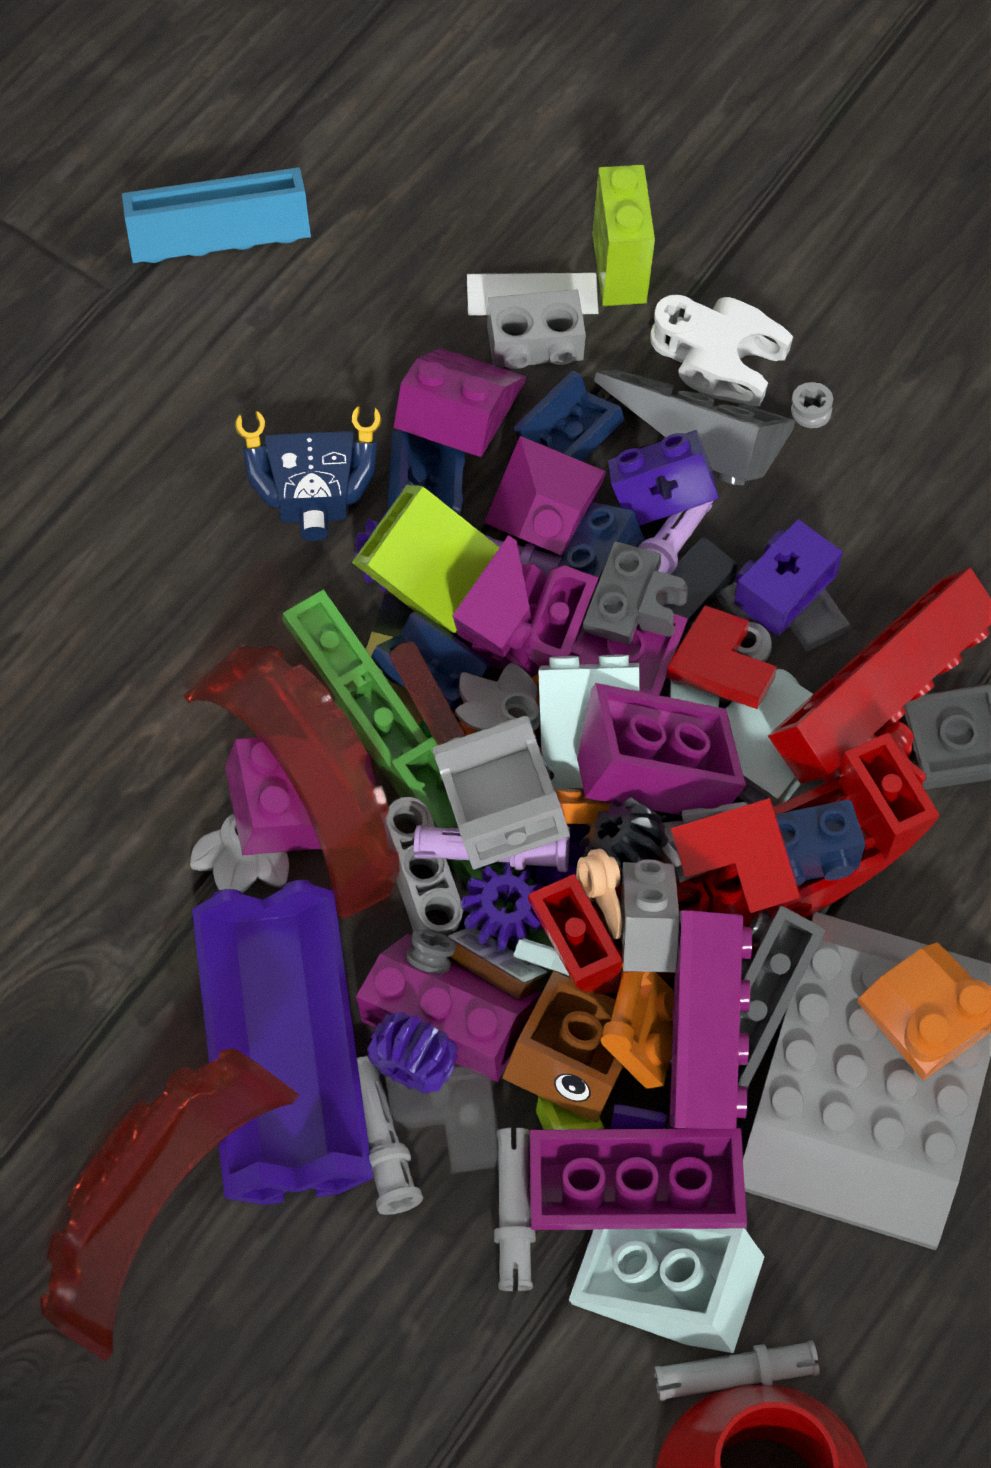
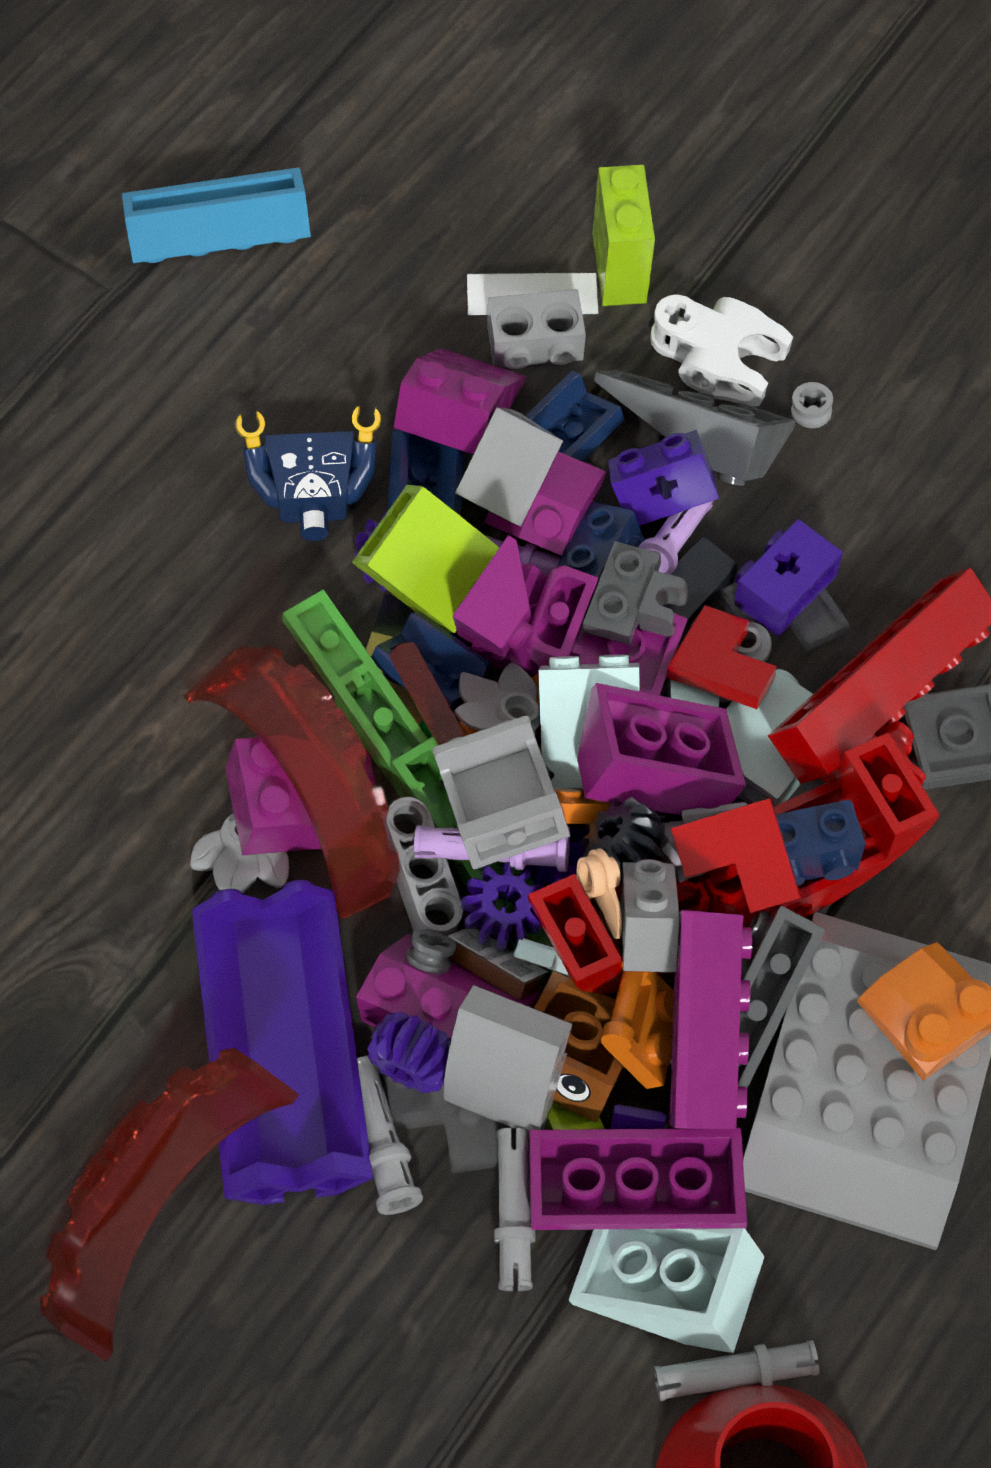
none -> light grey slope [444,985,572,1132]
none -> light grey slope [455,407,563,526]

